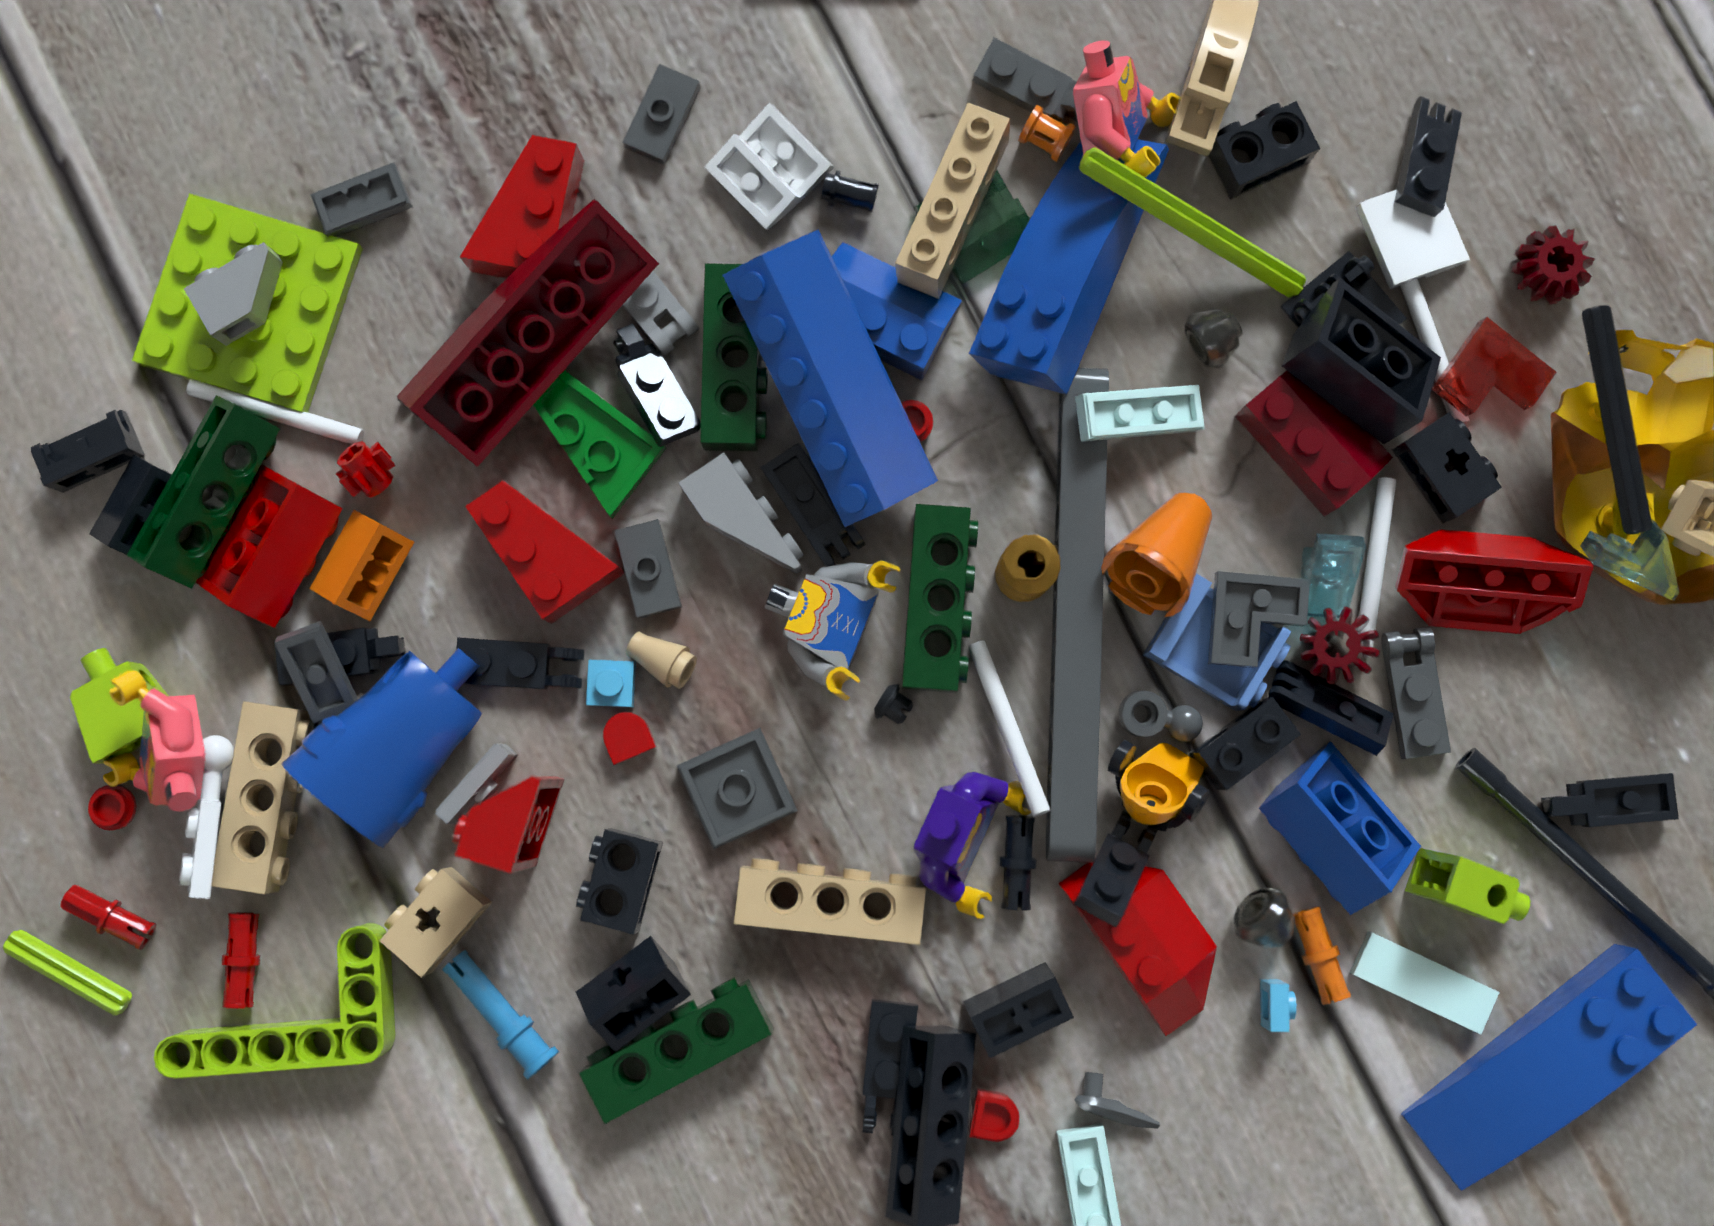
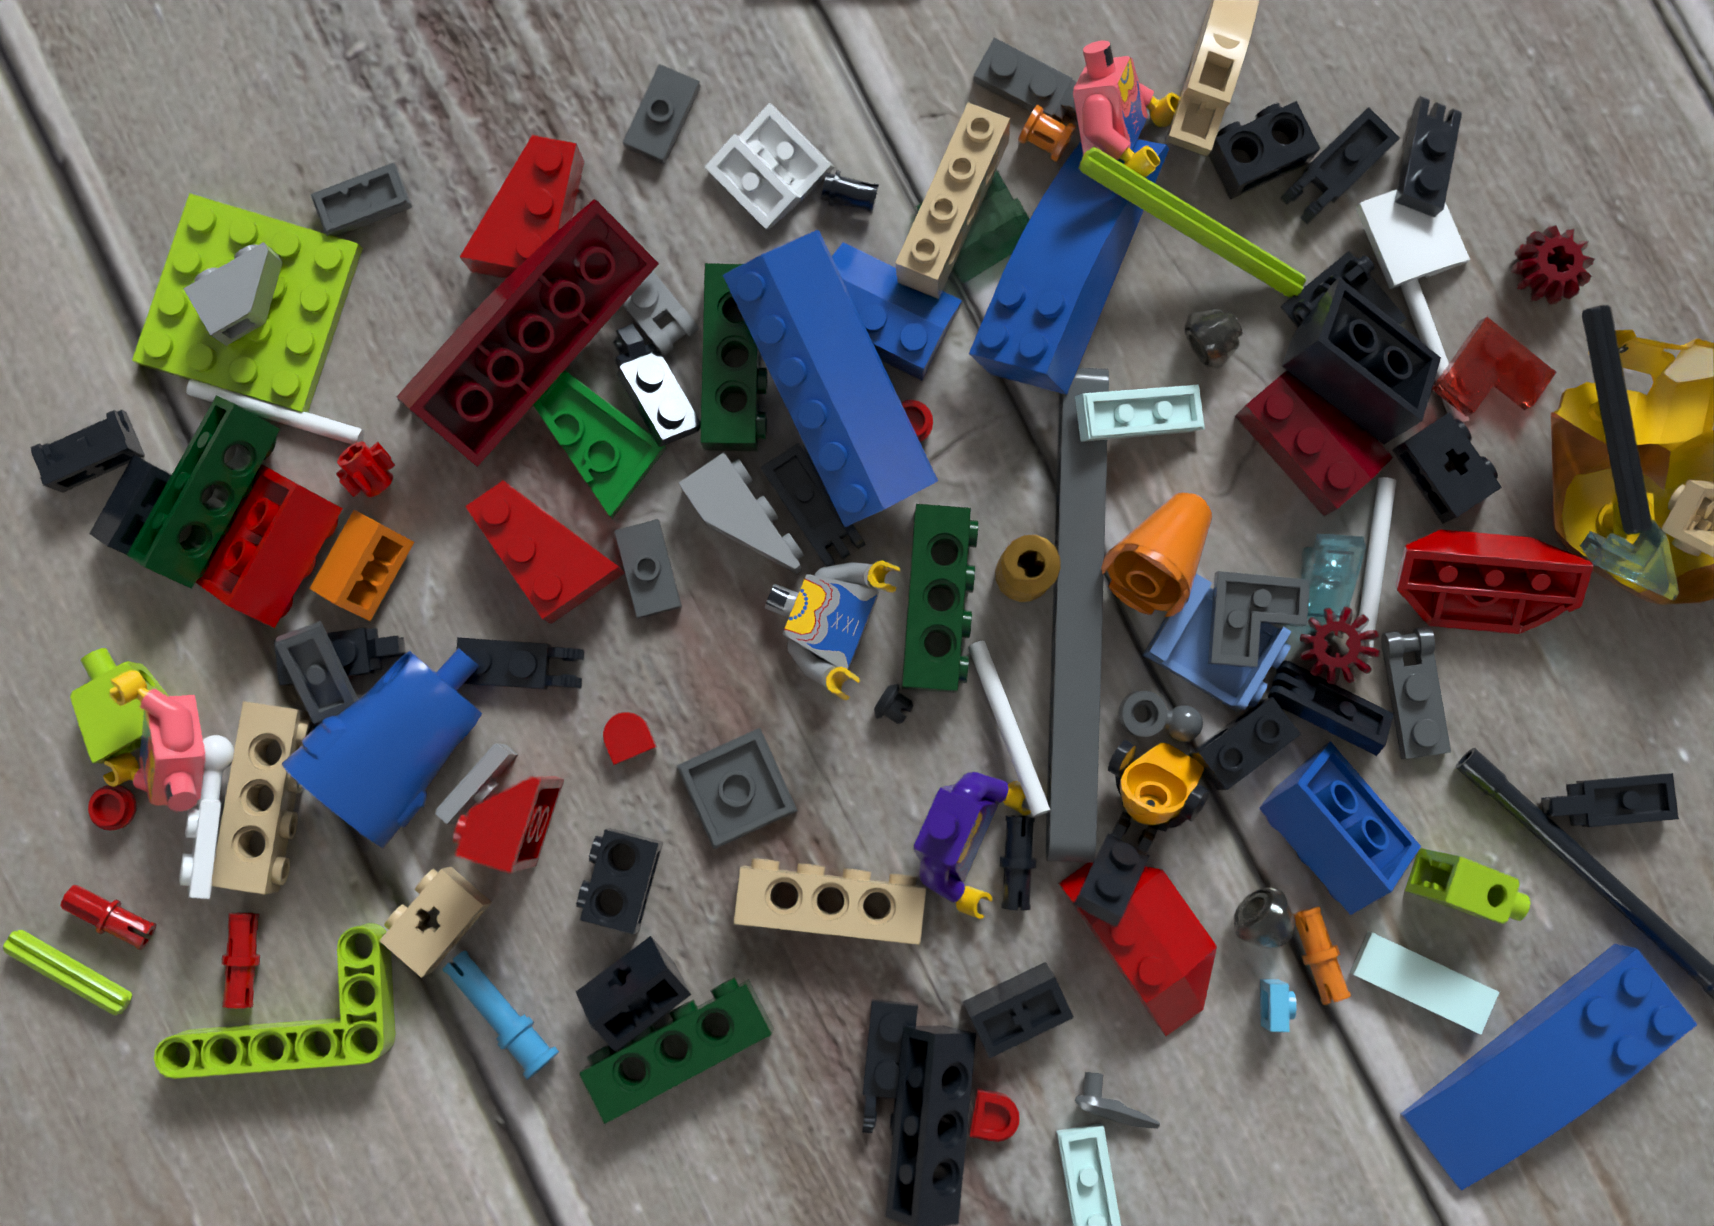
medium azure plate [586,660,636,708] -> none
tan cone [626,632,697,689] -> none
none -> black hinge [1280,107,1400,224]

